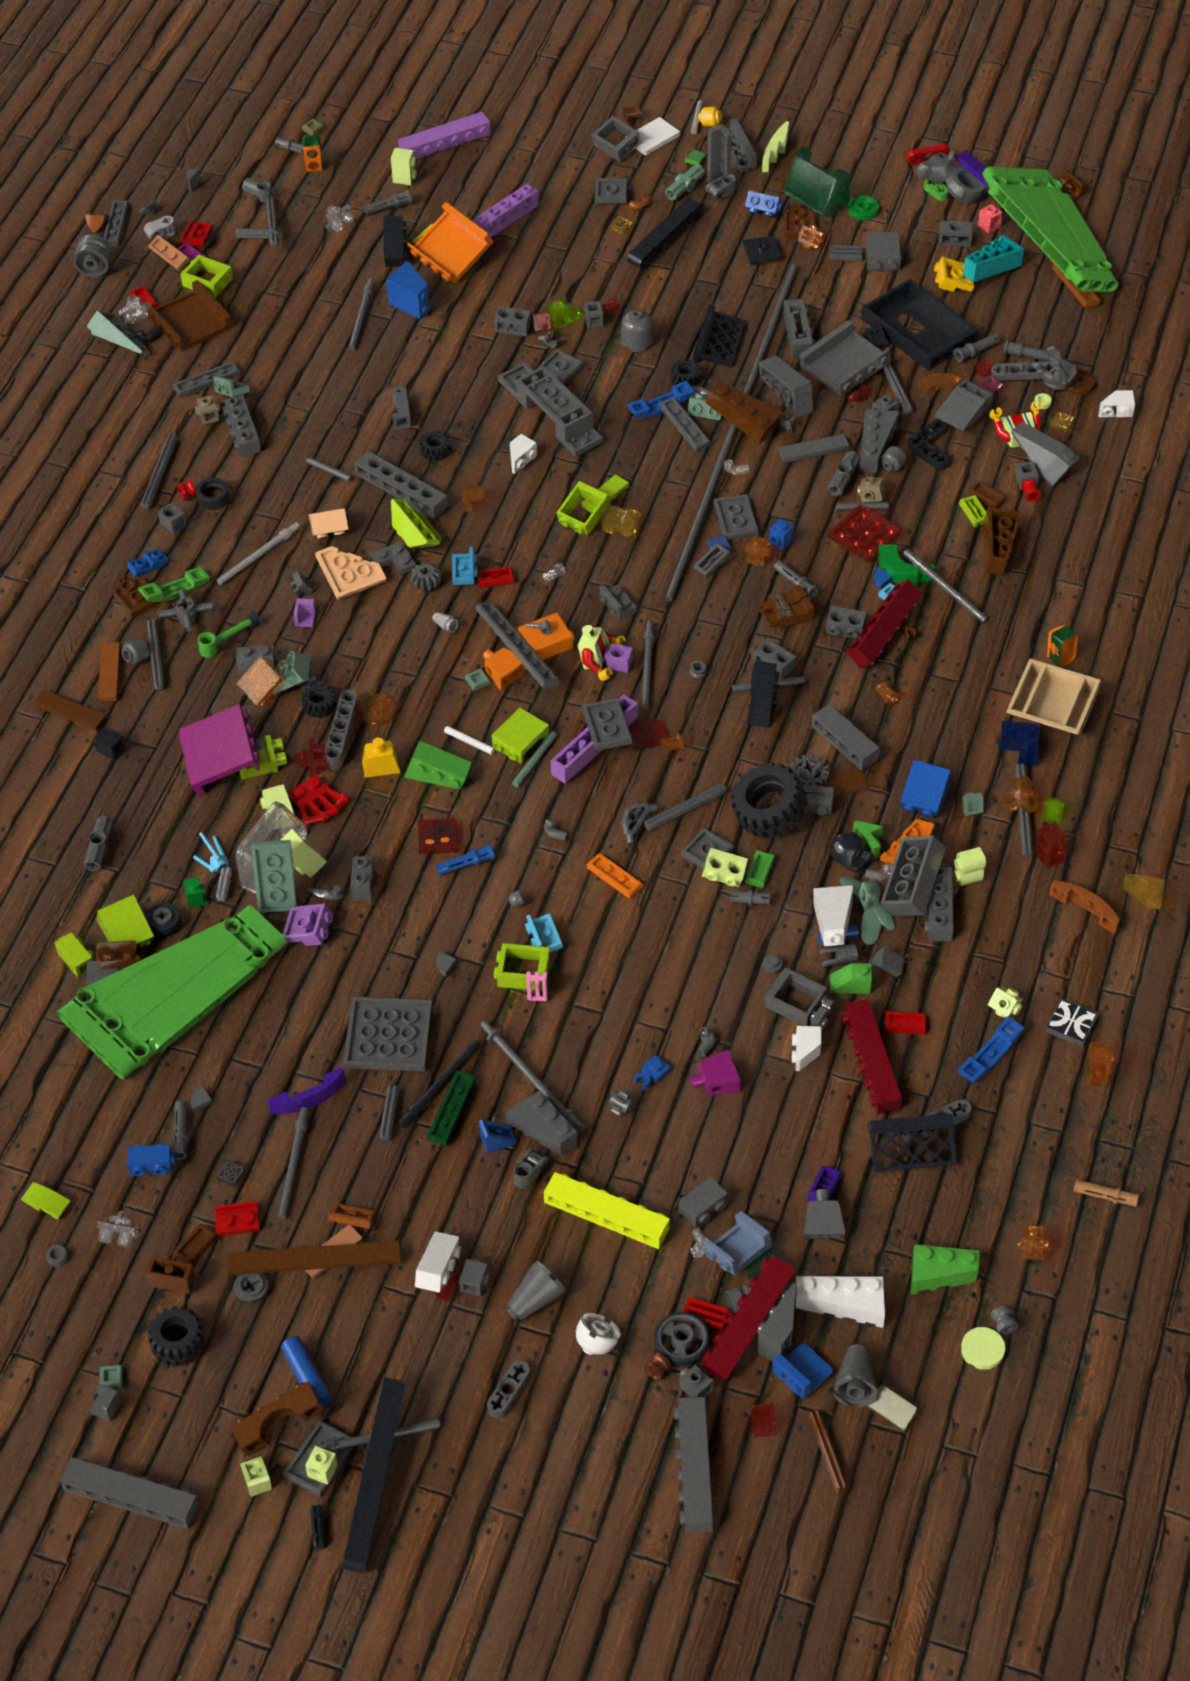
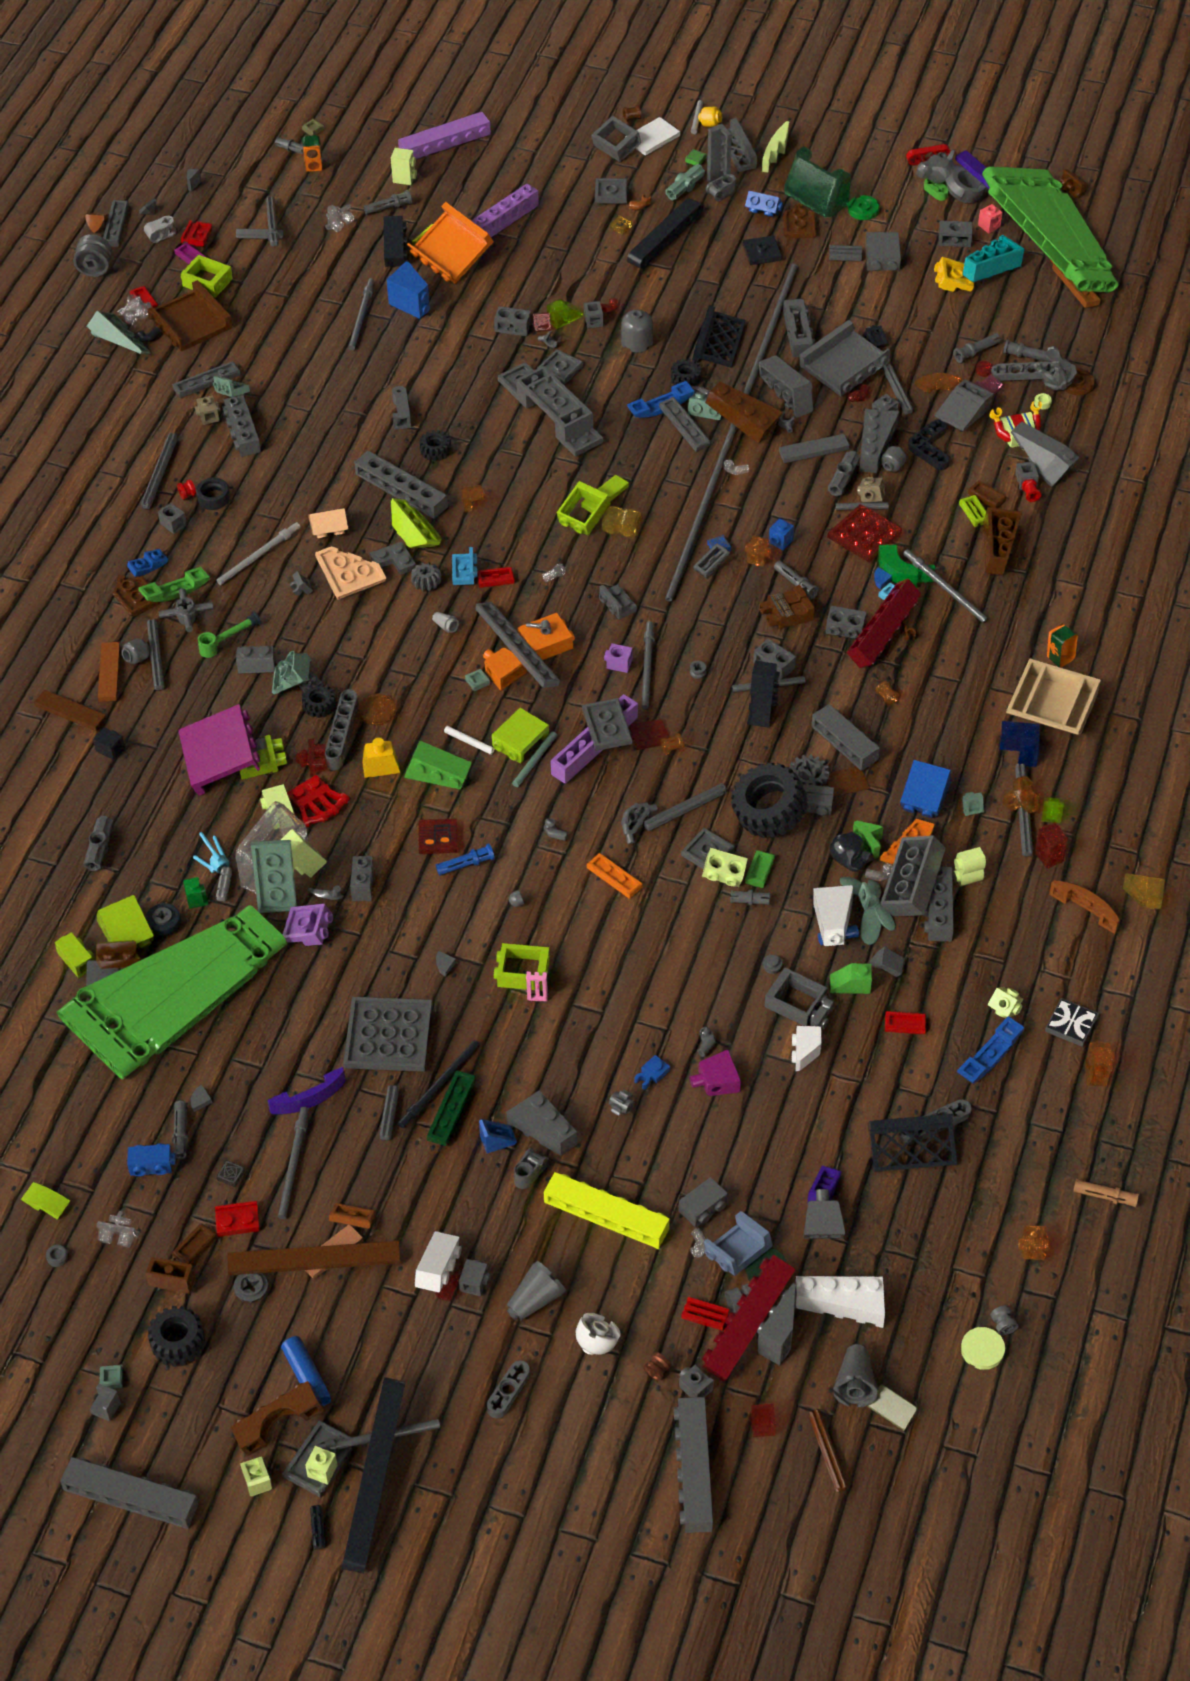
nougat tile [148,235,190,272] -> none
clear orange tile [236,656,283,707] -> none
dark grey piece [242,178,273,203] -> none
medium lavender panel [294,598,316,627] -> none
dark grey bar [306,457,352,482] -> none
dark grey bar [481,1021,585,1135] -> none
white slope [510,434,537,474] -> none
medium azure bracket [525,913,563,952] -> none
torso [578,625,626,681] -> none
dark grey wheel [654,1312,711,1365] -> none
dark grey tile [713,494,759,540] -> none
blue bracket [772,1343,833,1400] -> none
clear orange brick [797,225,823,250] -> none
dark grey hinge [820,944,858,967] -> none
dark red brick [841,999,902,1114] -> none
black panel [861,279,978,371] -> none
bright green wedge [910,1245,979,1295] -> none
clear yellow tile [1051,412,1073,431] -> none
white slope [1098,390,1135,417] -> none

